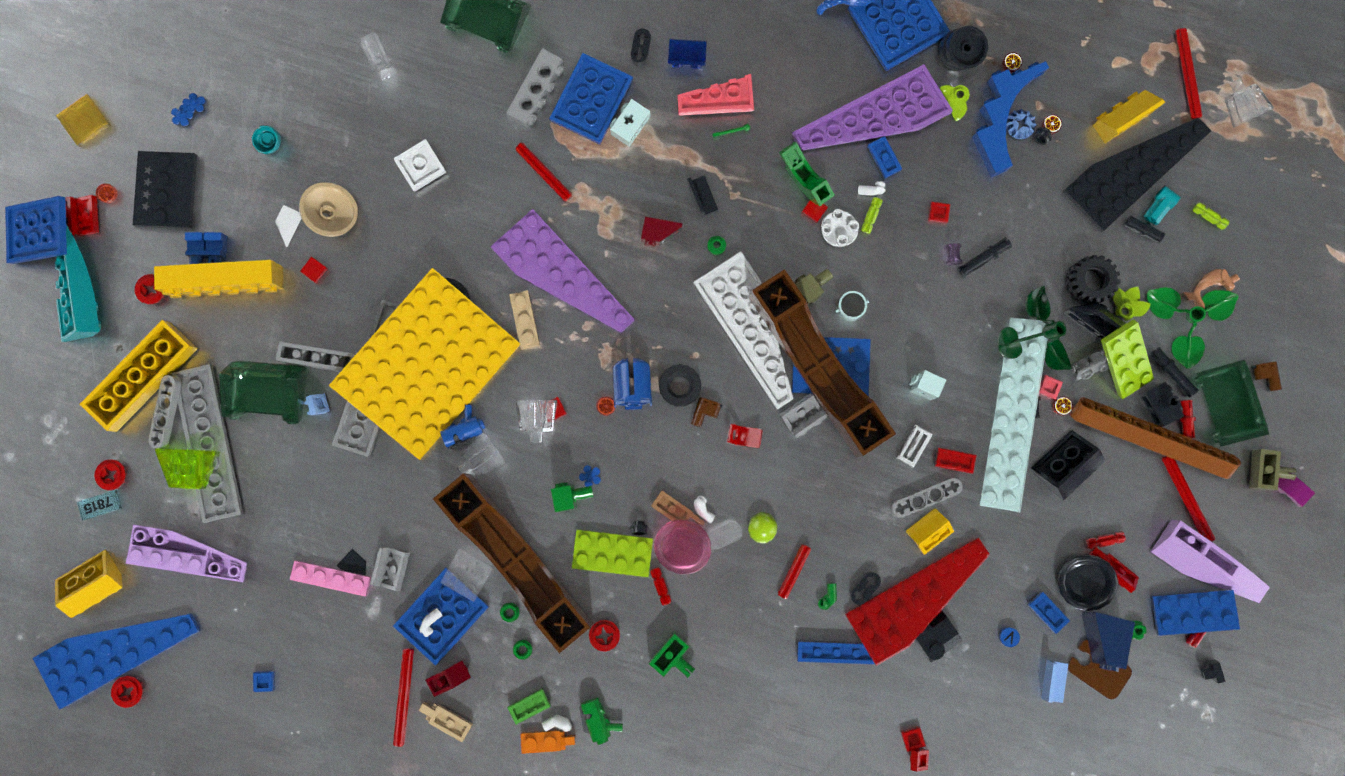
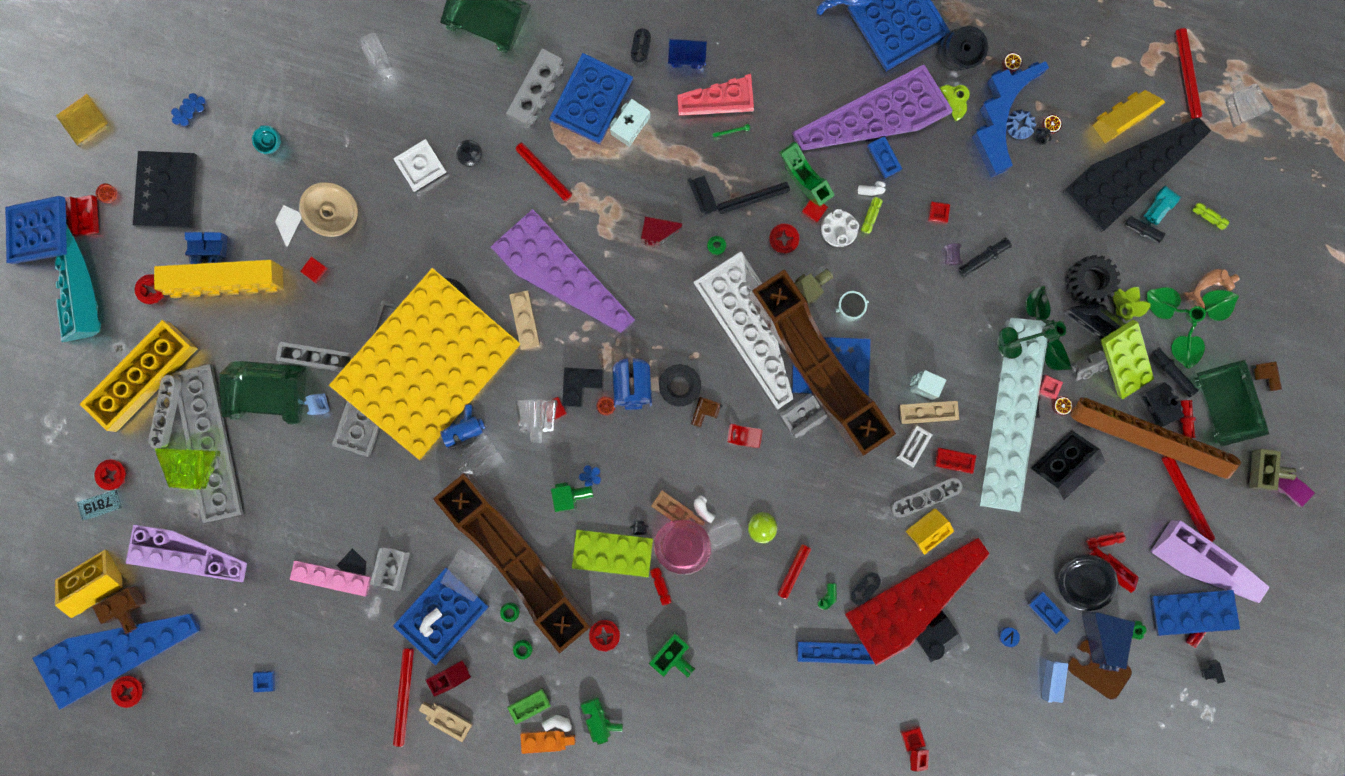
none -> reddish brown brick [92,586,146,634]
none -> black brick [455,140,482,166]
none -> black brick [562,367,604,409]
none -> black axle [717,182,790,214]
none -> red gear [769,223,800,254]
none -> tan plate [899,401,959,424]

